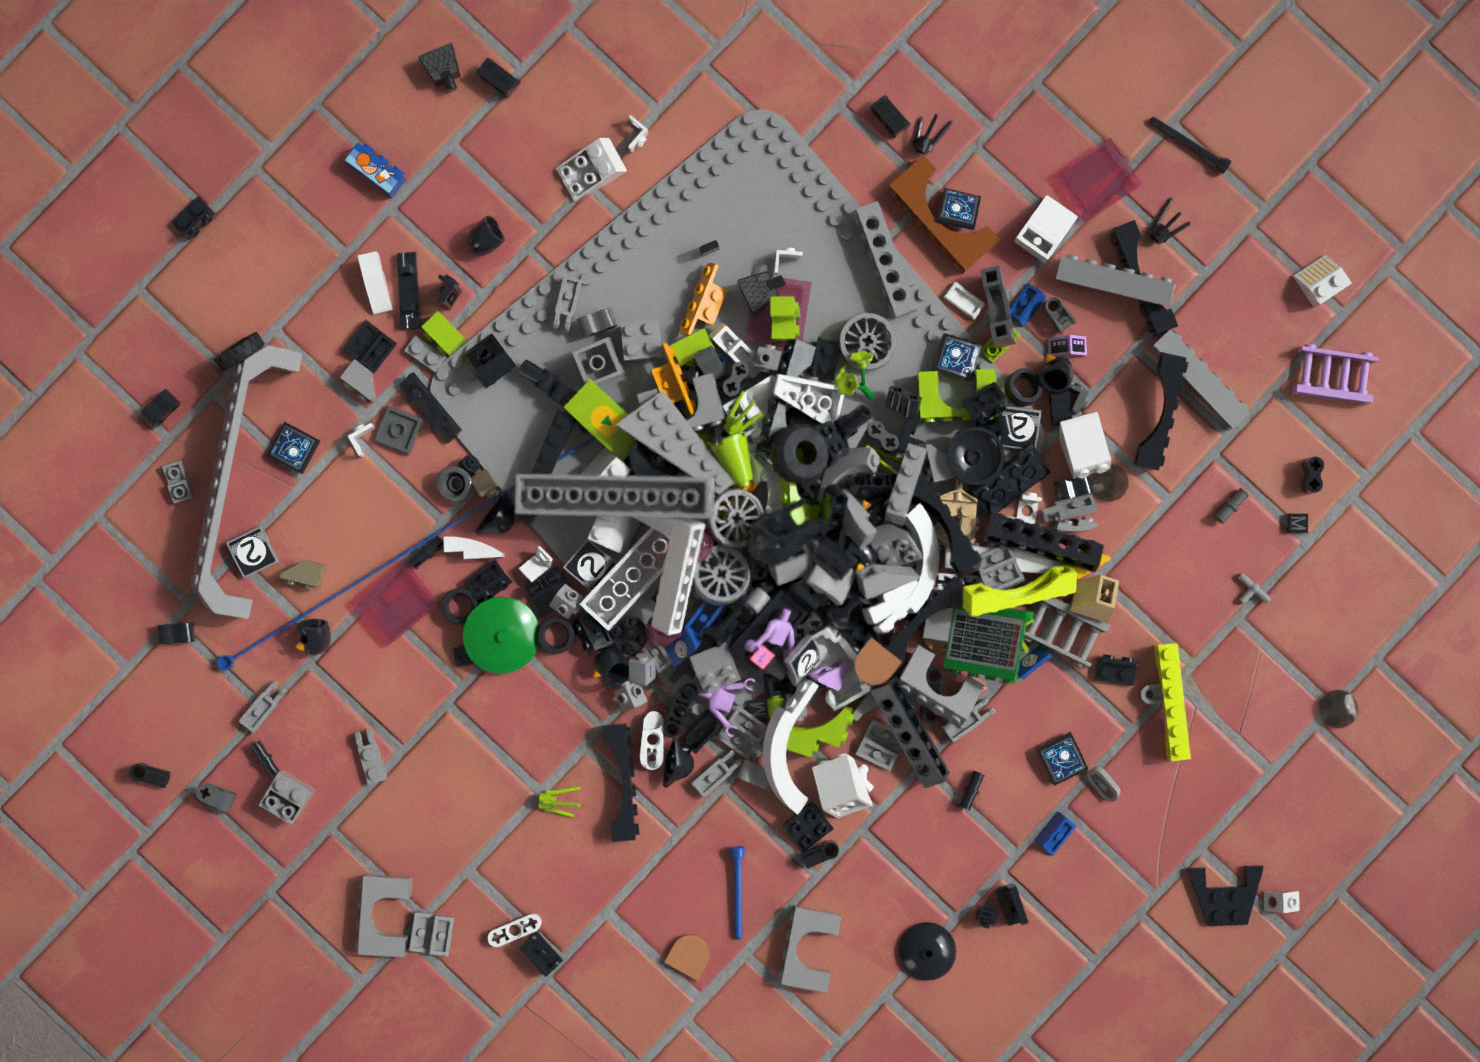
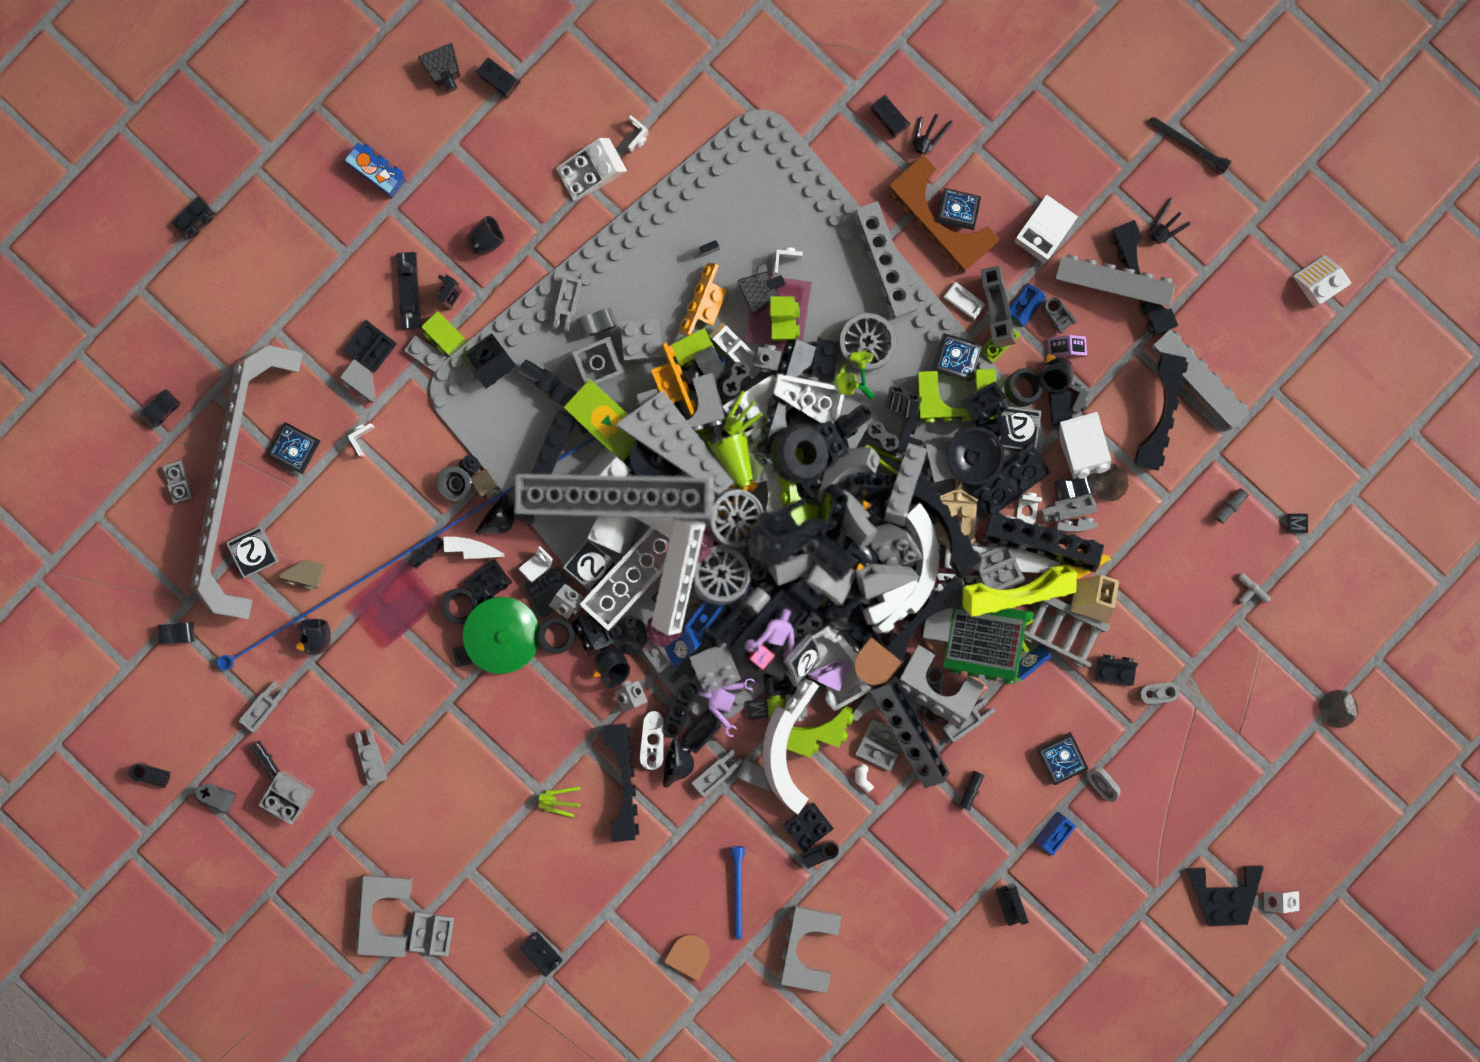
black tyre [214,332,265,372] -> none
white slope [358,251,393,315] -> none
dark grey tile [374,405,424,455] -> none
black hinge [399,372,462,443] -> none
white beam [488,913,542,947] -> none
light grey brick [629,653,656,686] -> none
light grey slope [717,706,768,760] -> none
white slope [812,754,872,818] -> none
black dish [898,922,956,981] -> none
black gear [975,903,999,929] -> none
clear pink piece [1053,138,1143,223] -> none
neon yellow arch [1154,643,1191,761] -> none
lavender fence [1292,344,1379,405] -> none
black axle [1301,456,1324,494] -> none

